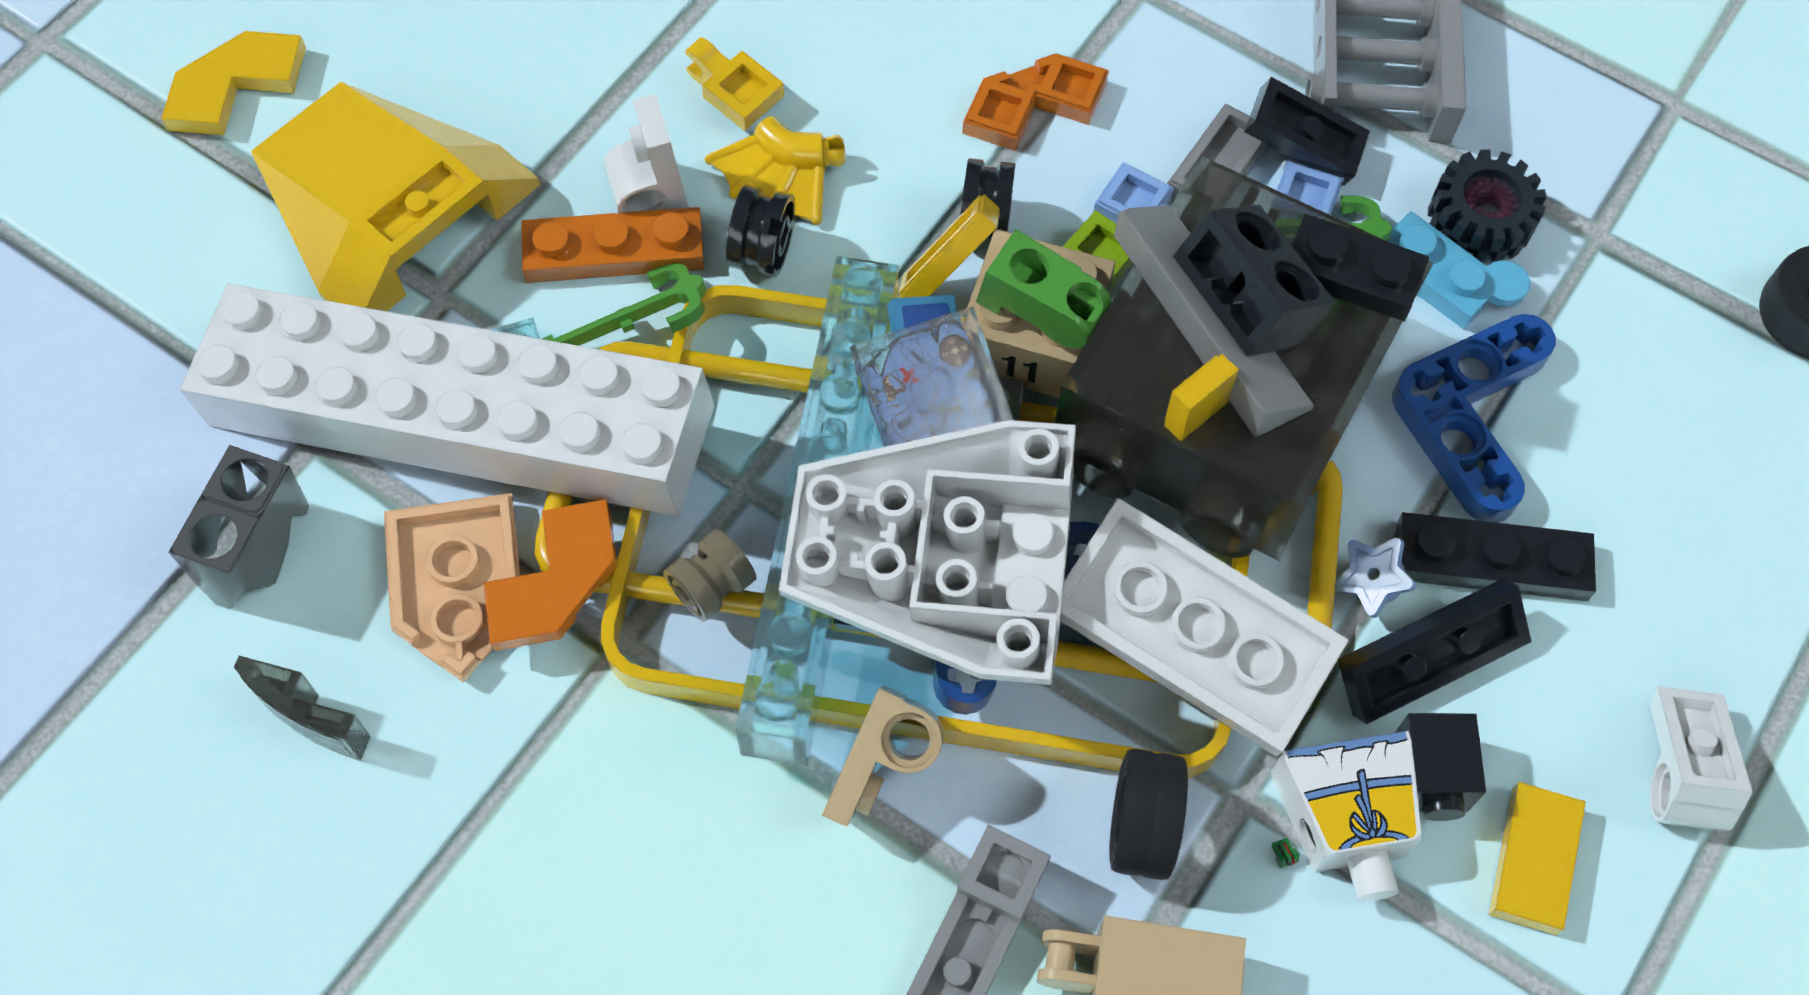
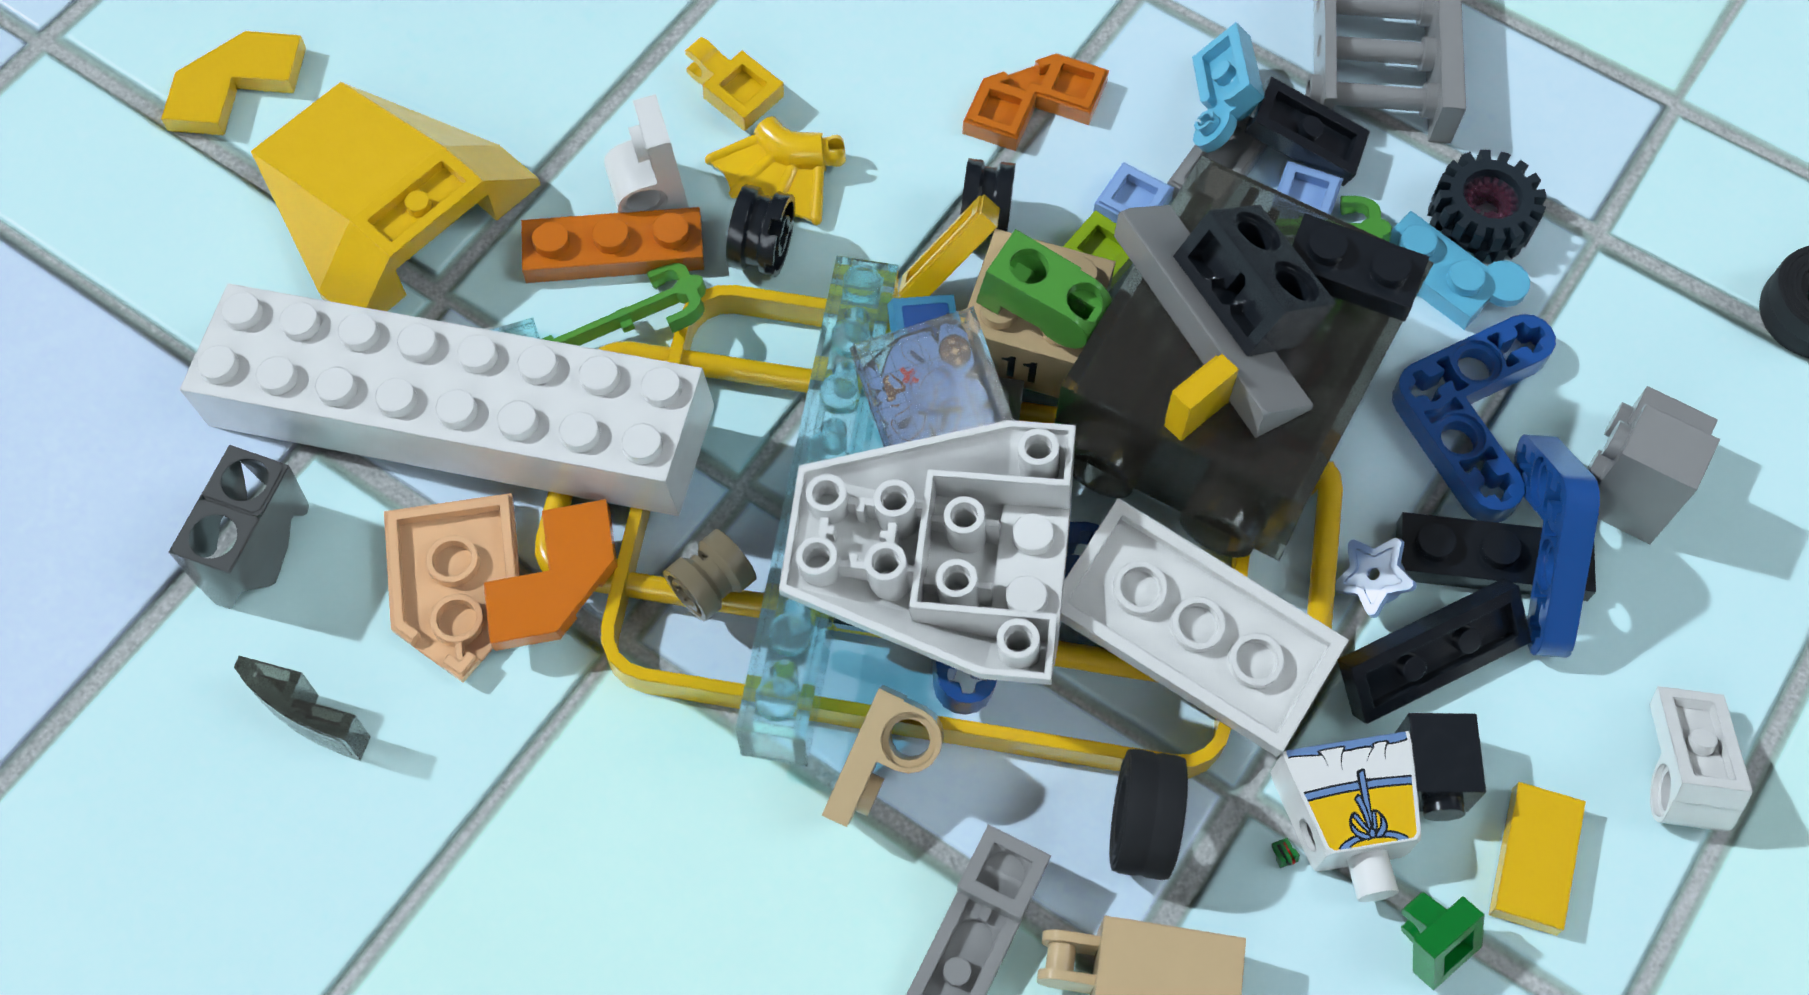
none -> medium azure hinge [1192,22,1265,153]
none -> green tile [1401,892,1485,991]
none -> blue beam [1514,434,1600,658]
none -> light grey brick [1587,386,1721,544]

